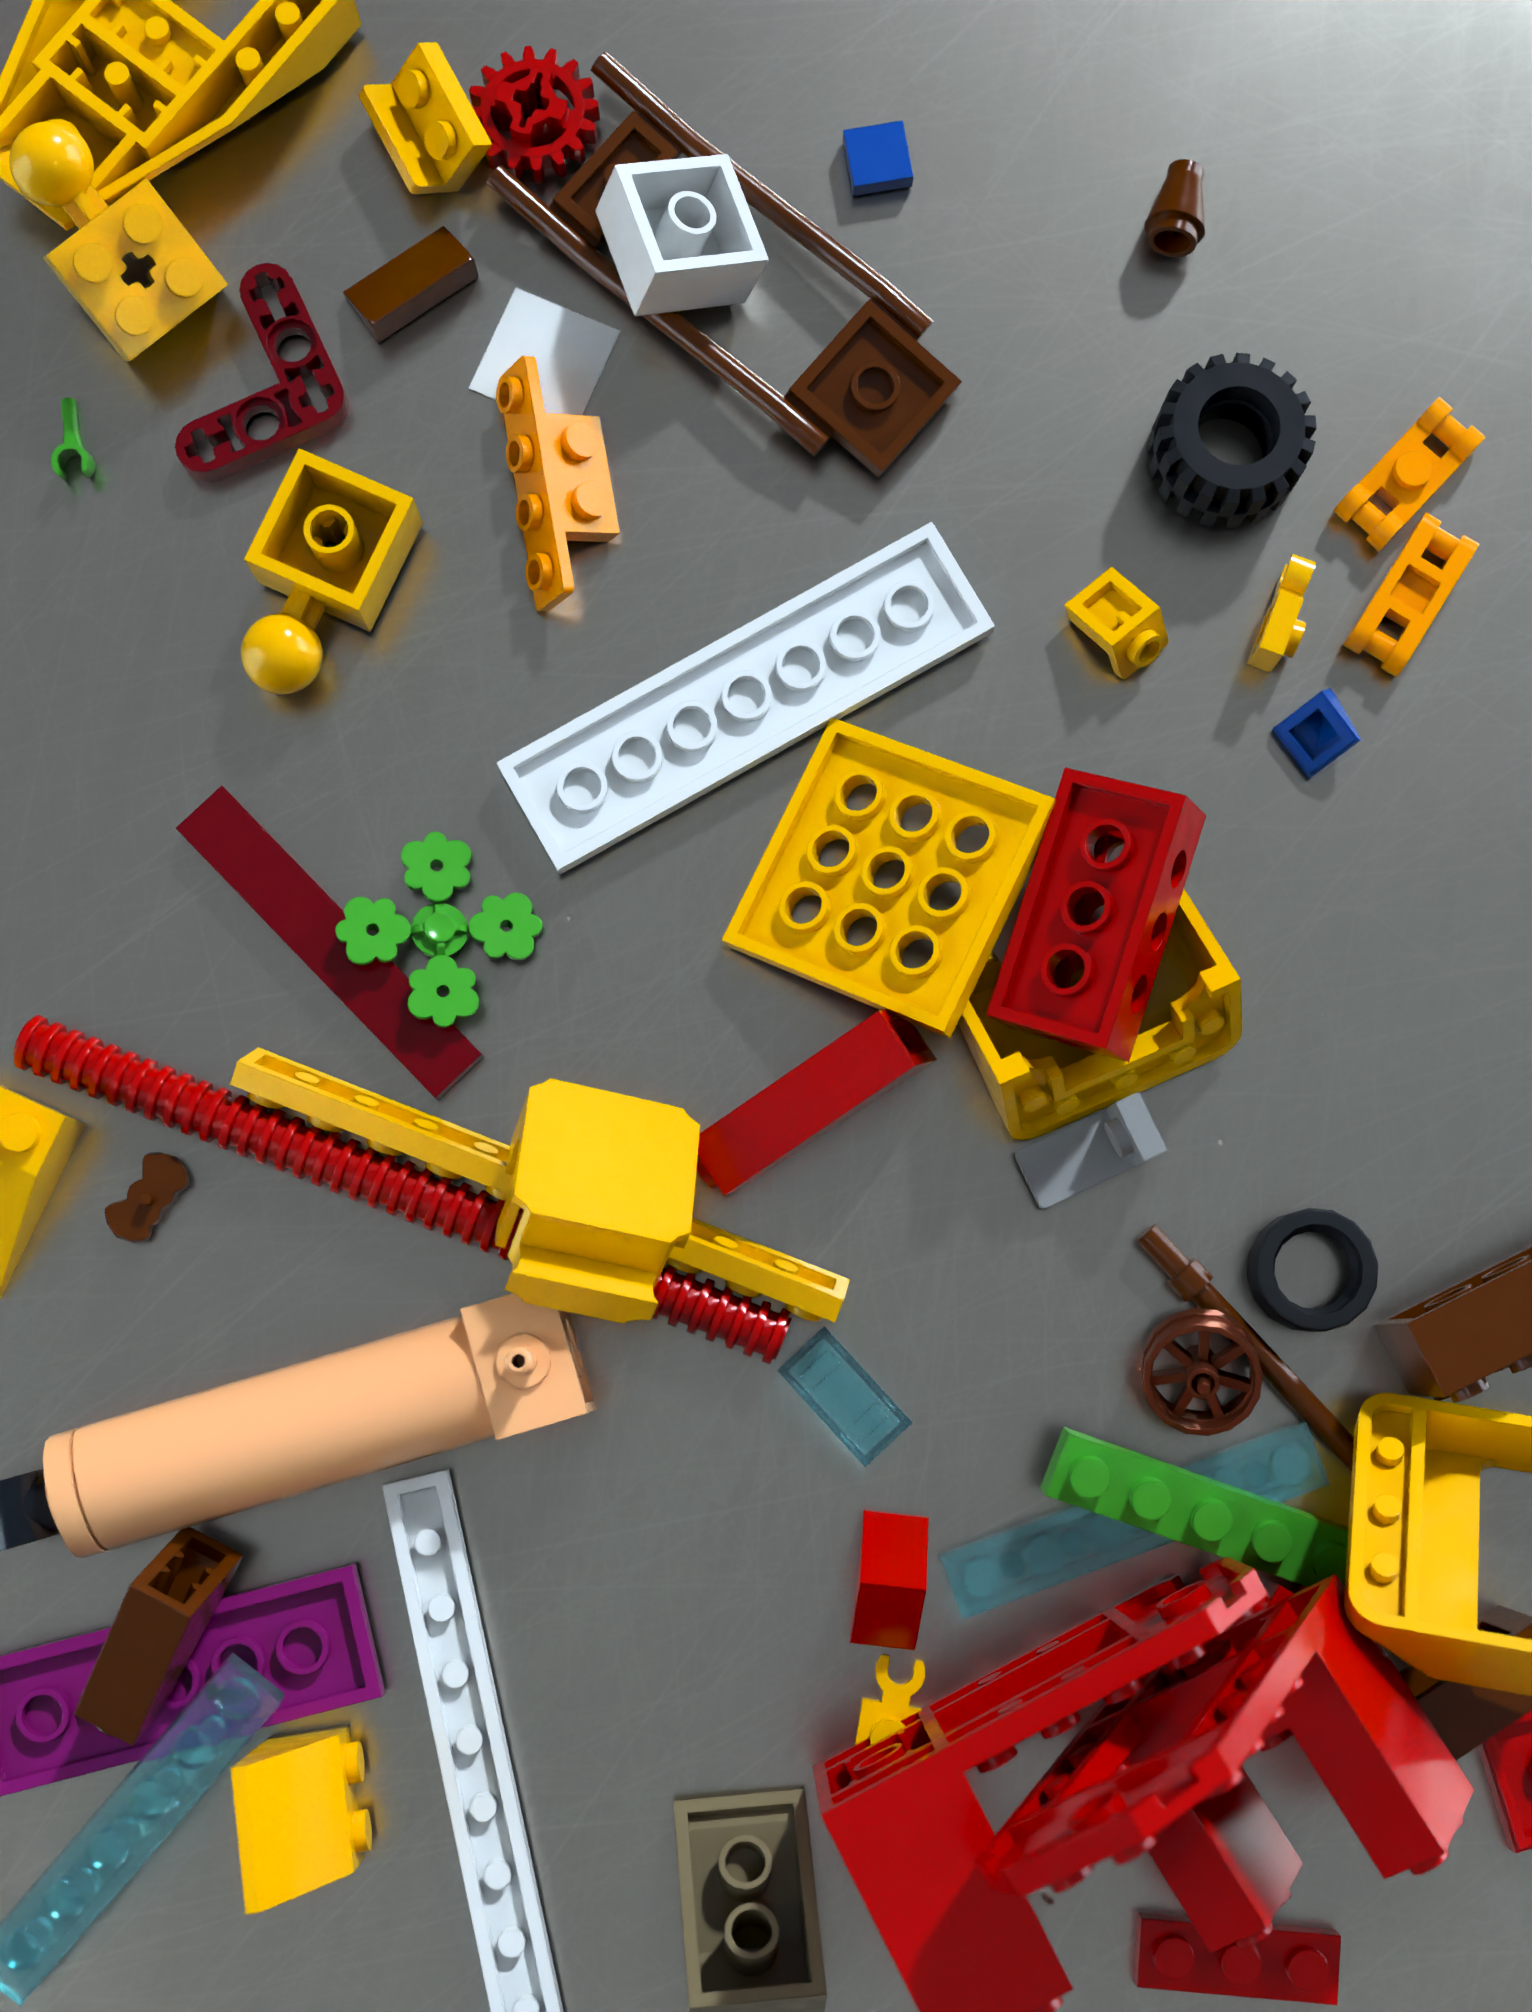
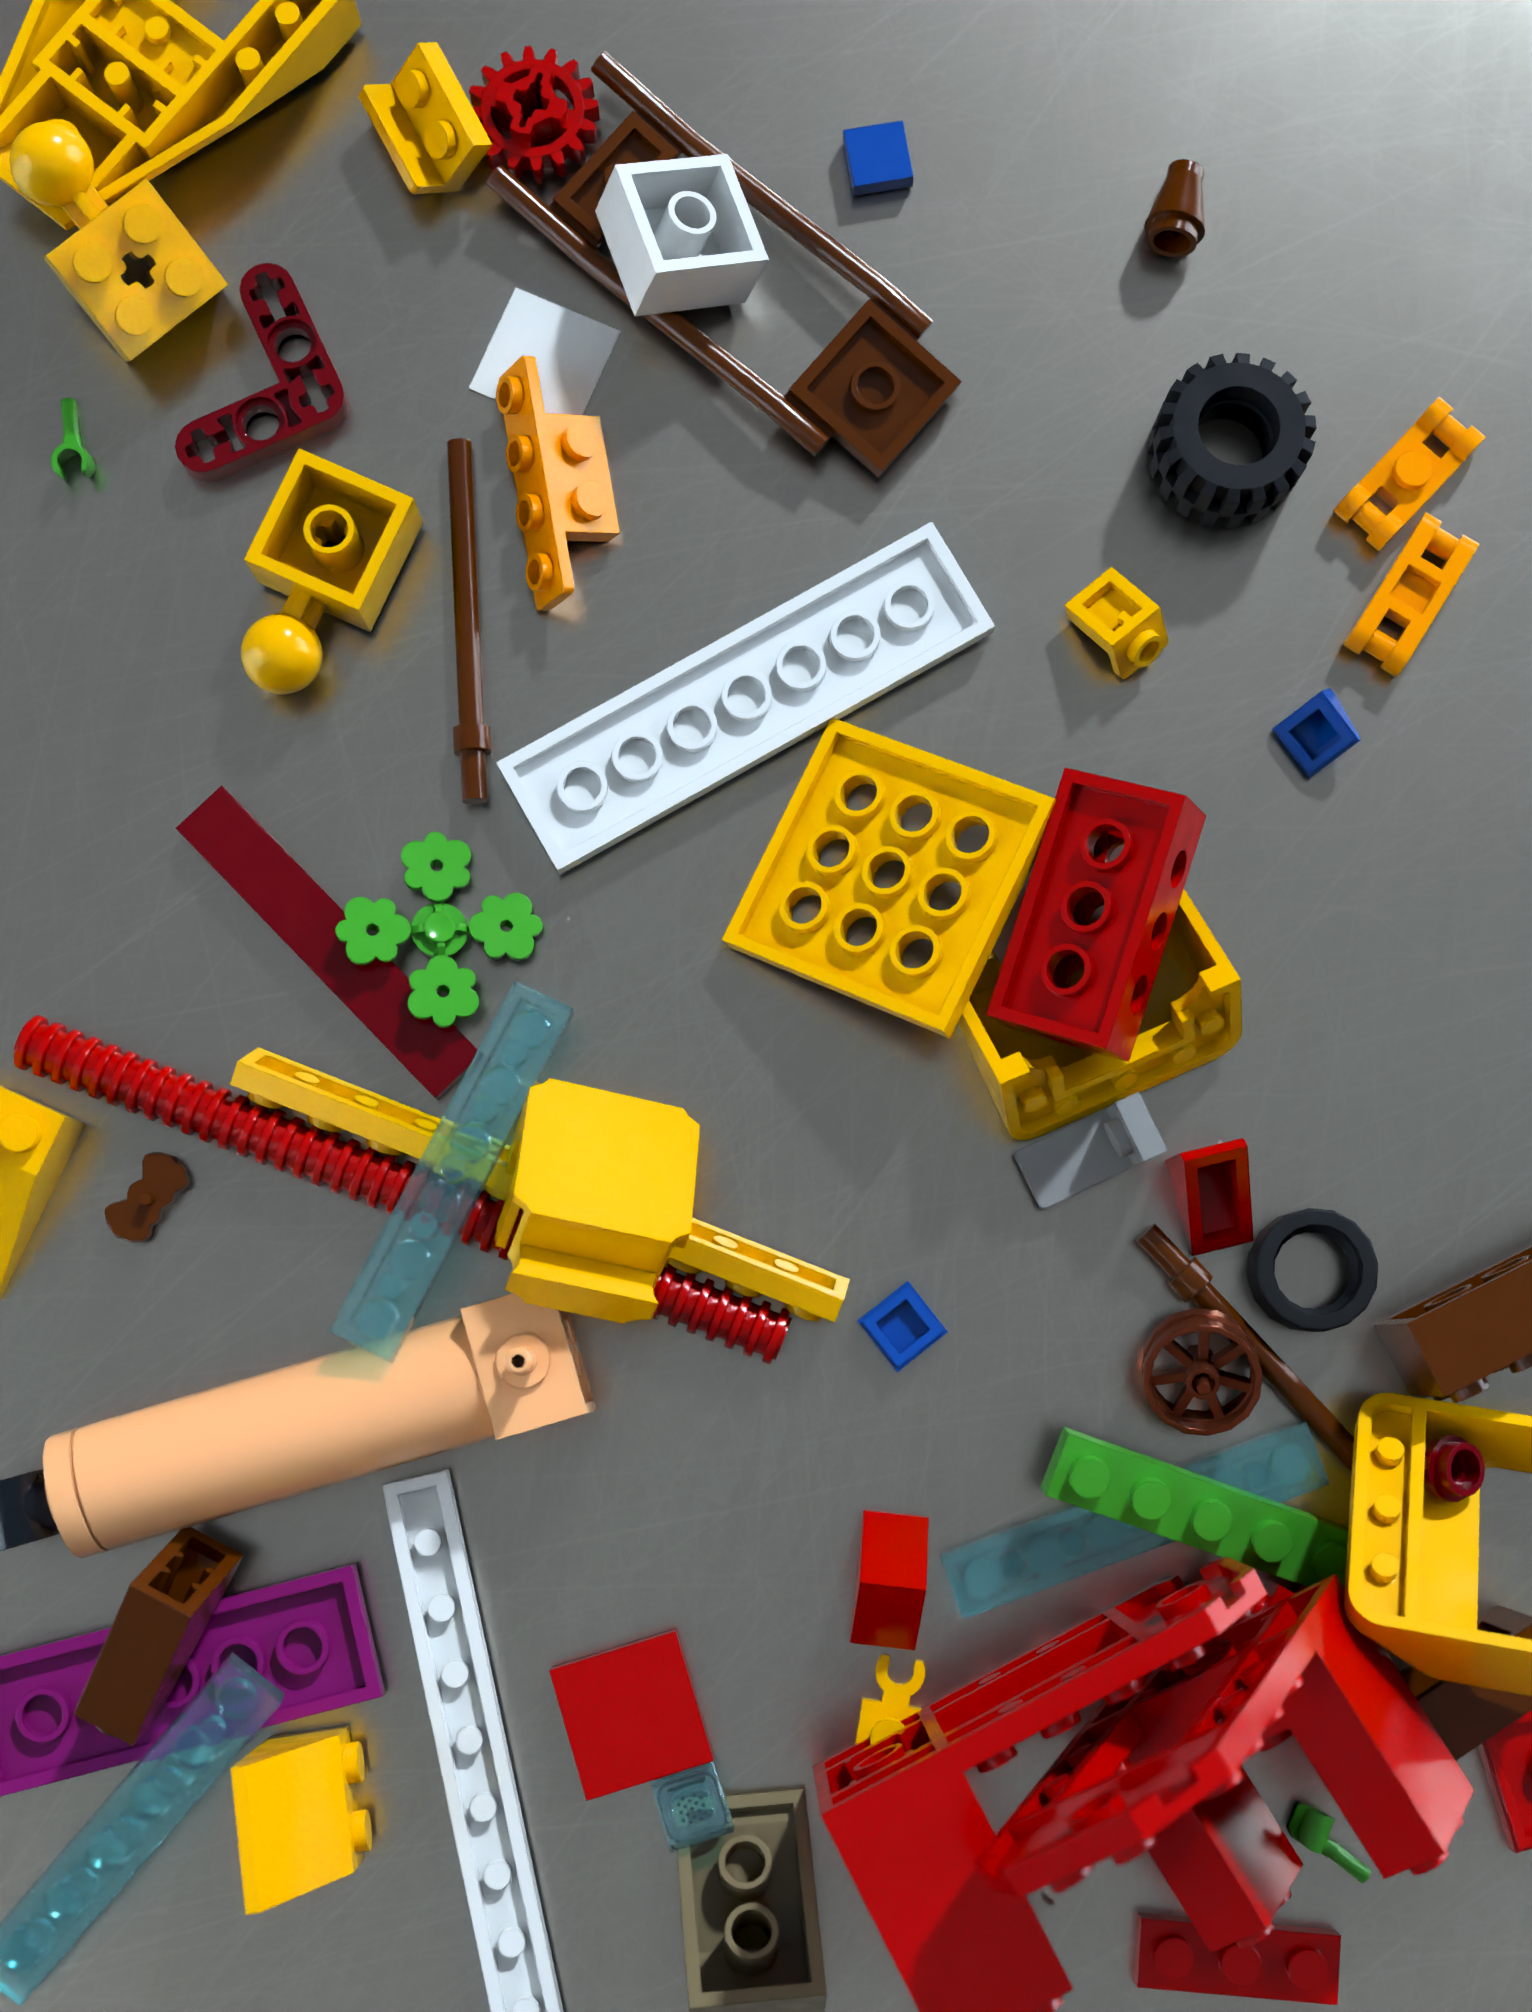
reddish brown slope [343,226,479,343] -> none
red slope [696,1010,937,1195] -> none
clear light blue tile [777,1326,913,1467] -> none
yellow plate [1247,554,1316,673] -> none
none -> clear light blue plate [329,981,574,1364]
none -> reddish brown bar [447,438,492,804]
none -> red tile [549,1629,714,1801]
none -> clear light blue tile [650,1761,734,1853]
none -> blue tile [857,1281,948,1372]
none -> red slope [1165,1138,1254,1256]
none -> bright green hand [1289,1803,1371,1883]
none -> dark red plate [1424,1435,1485,1502]

